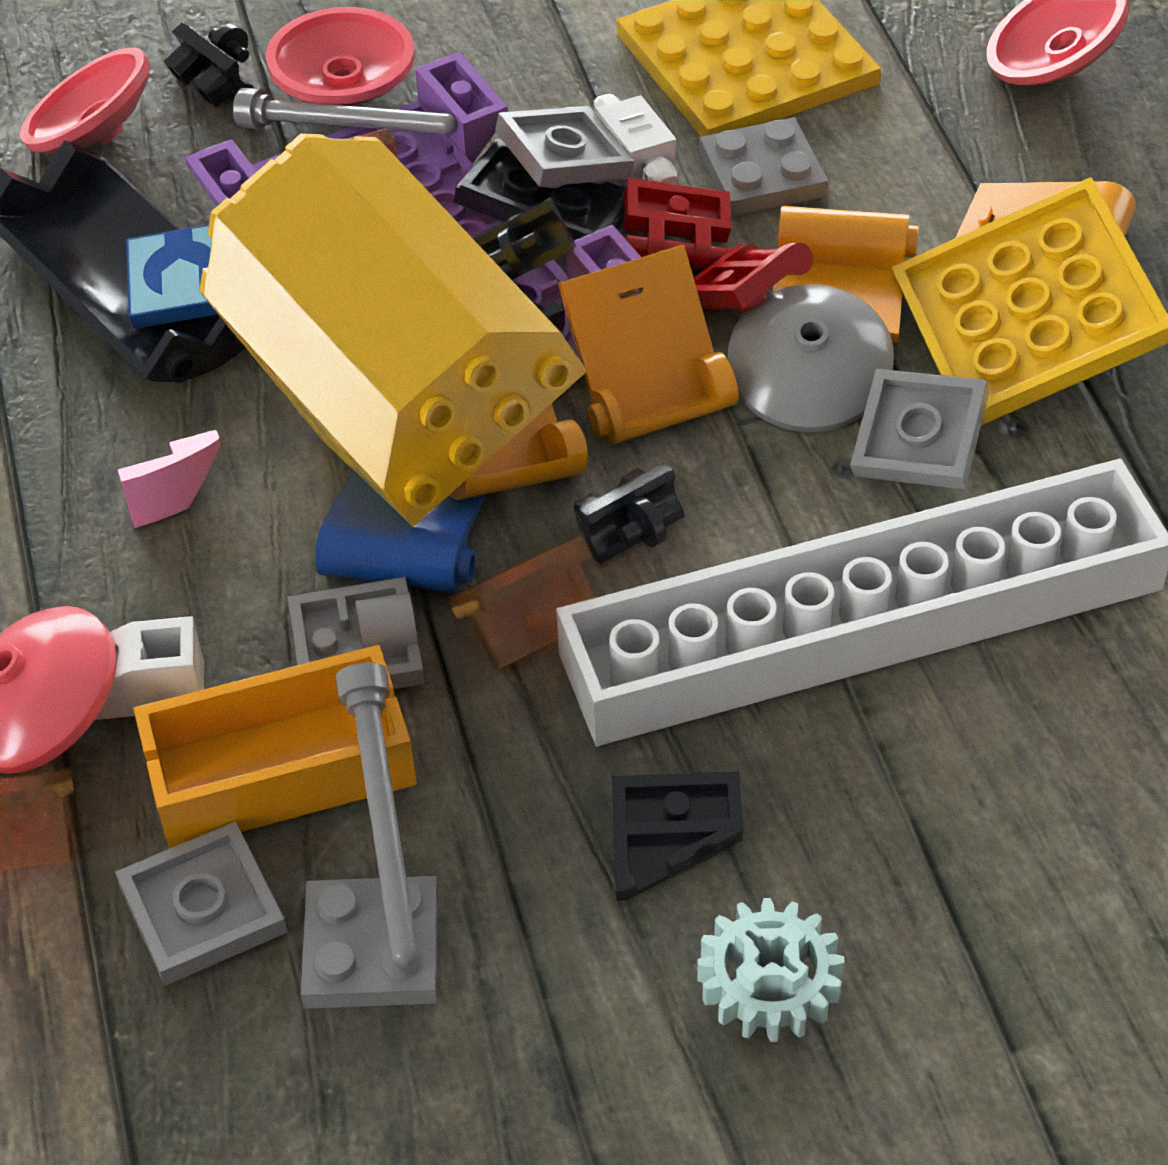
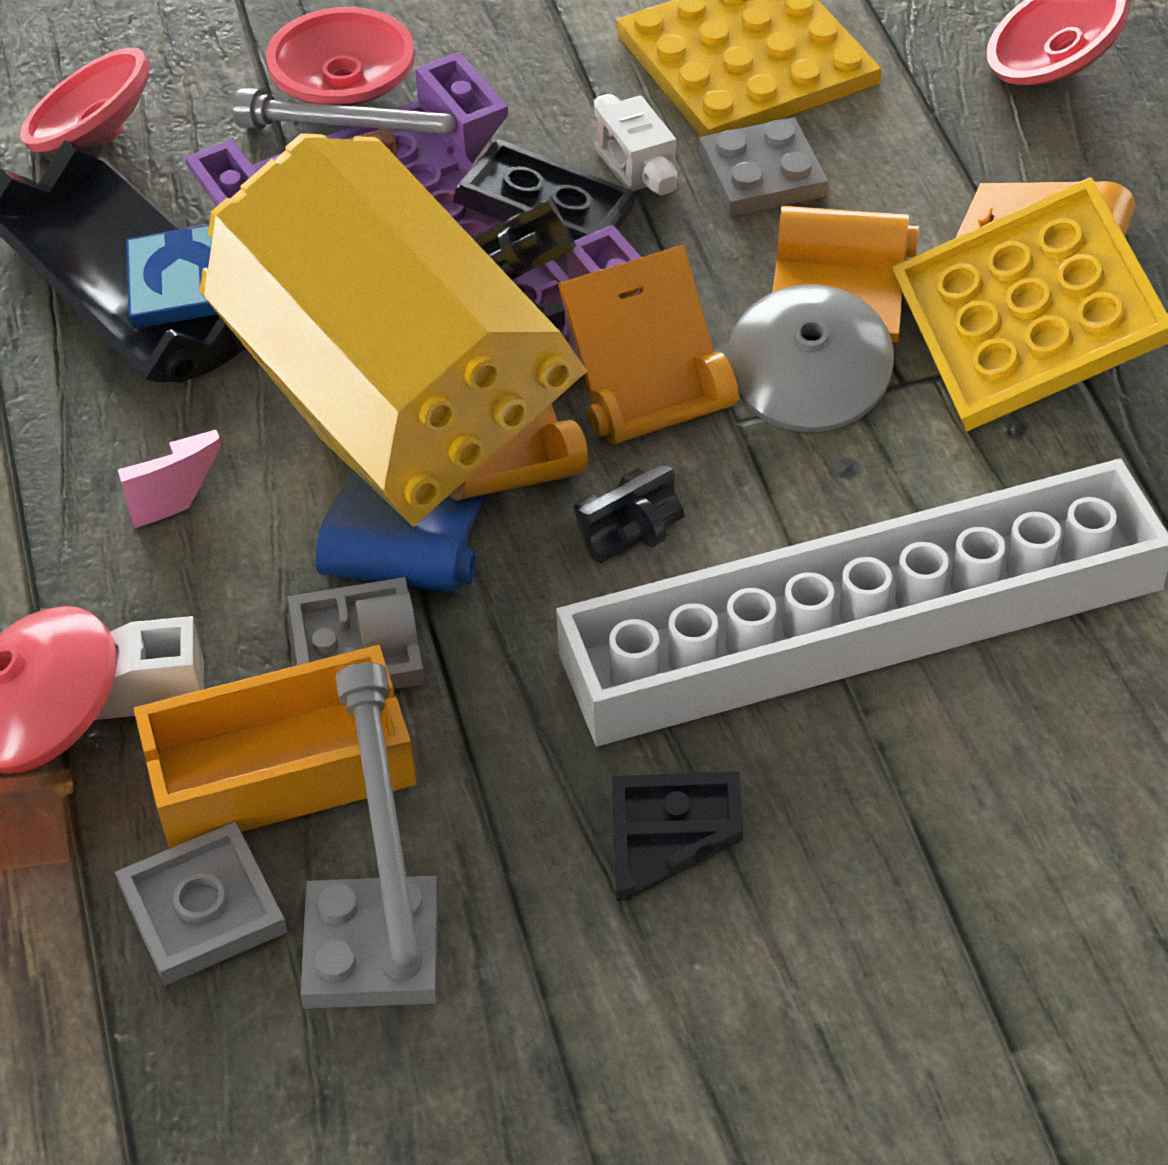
black hips [164,22,254,108] -> none
clear orange bracket [447,535,596,669] -> none
light grey plate [495,106,635,188] -> none
red plate [624,178,731,271] -> none
red plate [694,243,813,312] -> none
light aqua gear [697,898,845,1042] -> none
light grey plate [850,369,989,490] -> none

